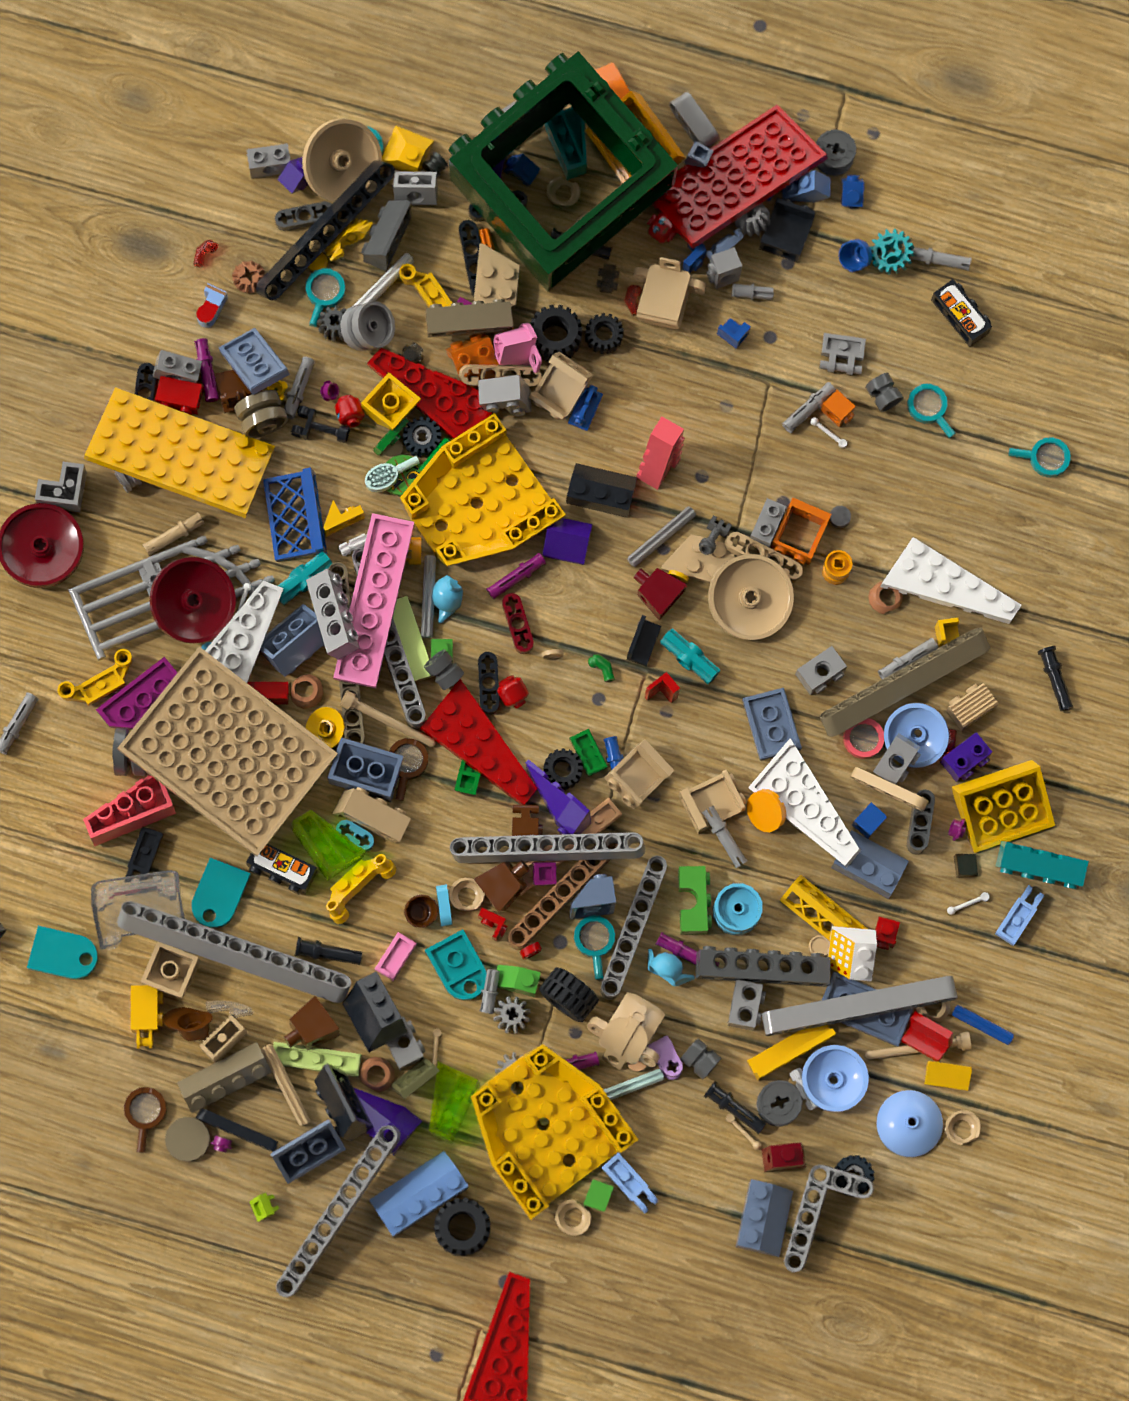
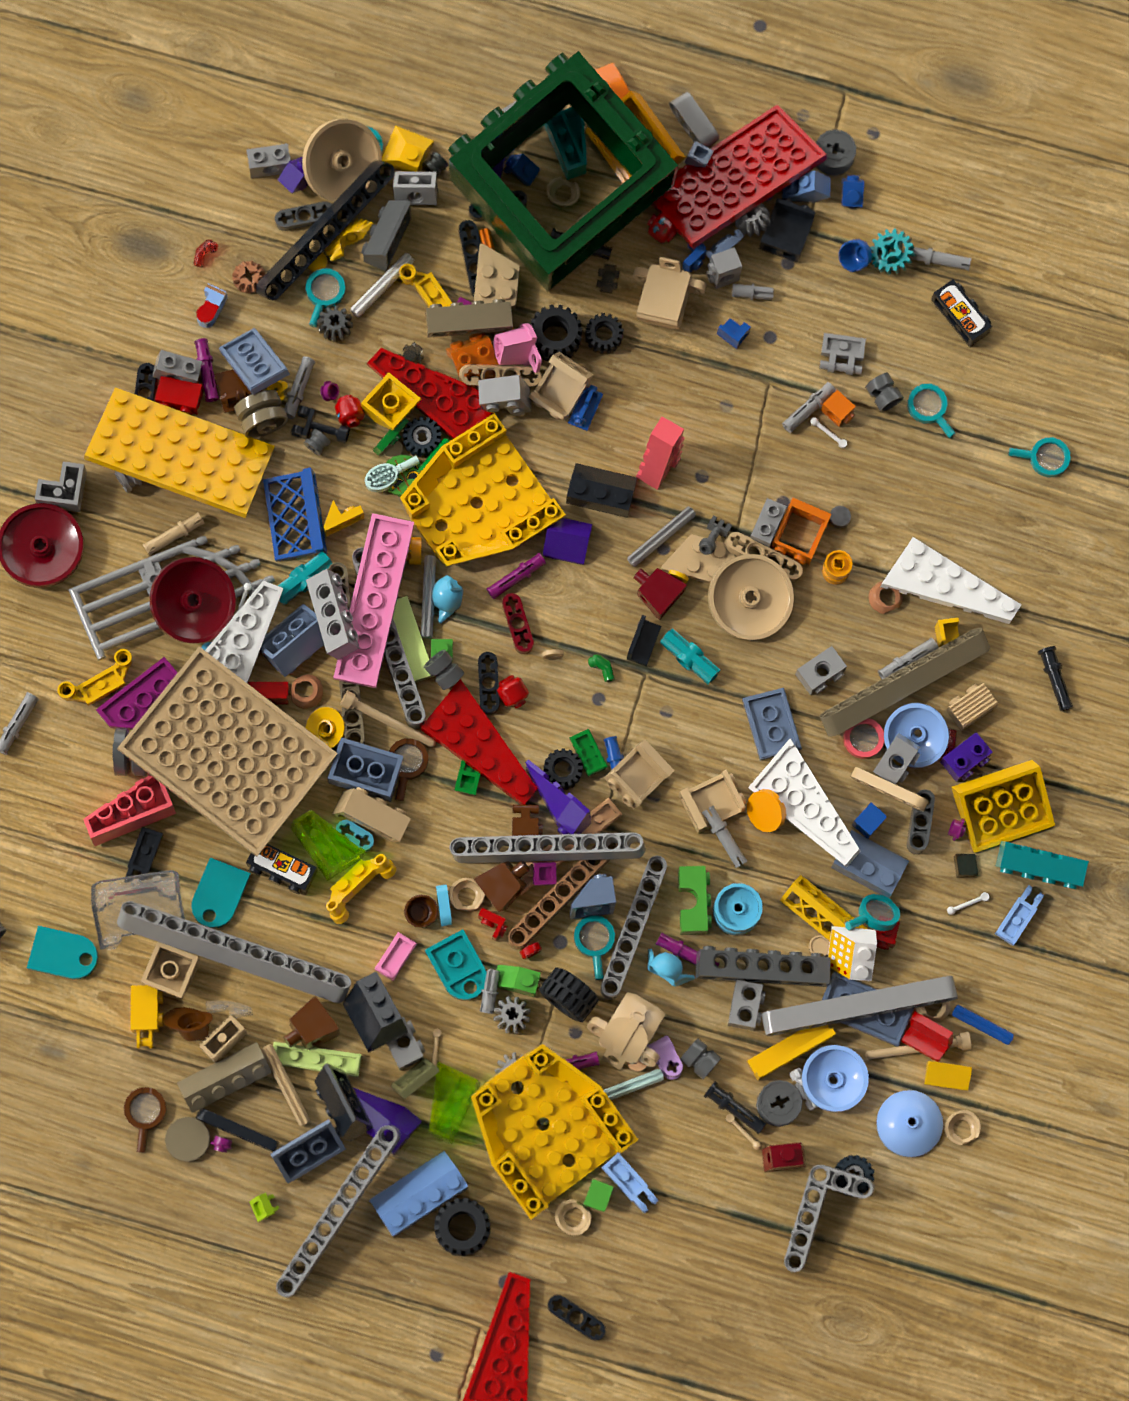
black pin [295,937,363,965] -> none
white axle [339,532,368,556] -> none
light grey wheel [340,302,395,351] -> none
nougat piece [360,1057,395,1092] -> none
clear red arm [624,285,642,316] -> none
red panel [645,672,680,703] -> none
sand blue slope [735,1179,793,1257] -> none
none -> dark grey wheel [304,429,331,456]
none -> black beam [547,1295,606,1341]
none -> teal piece [845,894,900,931]

